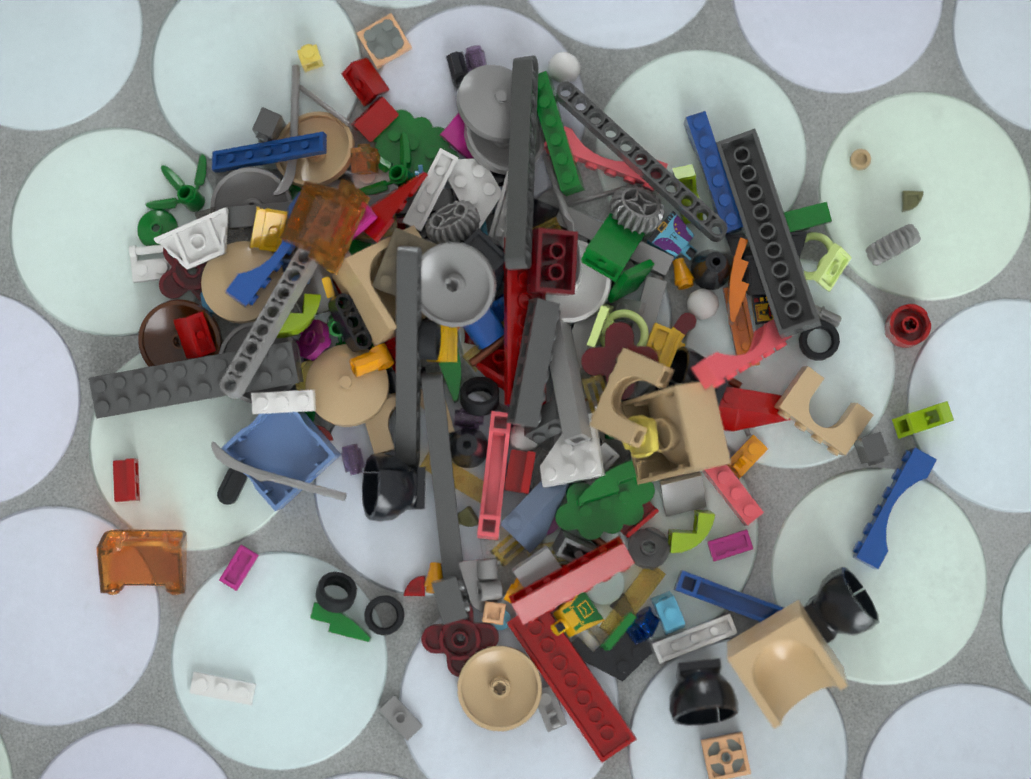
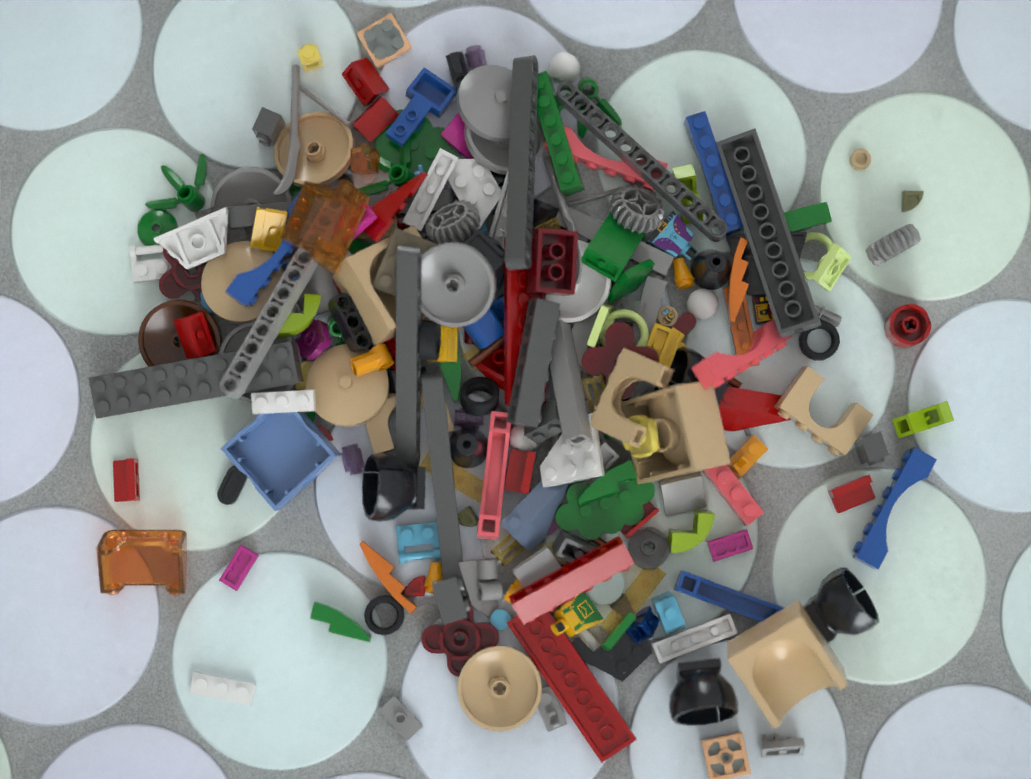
light grey piece [211,442,347,501] -> none
blue plate [212,132,327,173] -> none
black tyre [315,572,357,613] -> none
yellow tile [321,276,335,299] -> none
light nougat tile [482,601,506,625] -> none
none -> orange slope [359,541,417,613]
none -> blue plate [385,67,457,147]
none -> medium azure plate [396,522,441,564]
none -> green plant [558,77,622,139]
none -> tile [657,306,678,327]
none -> light grey plate [761,733,805,758]
none -> red panel [828,474,876,513]

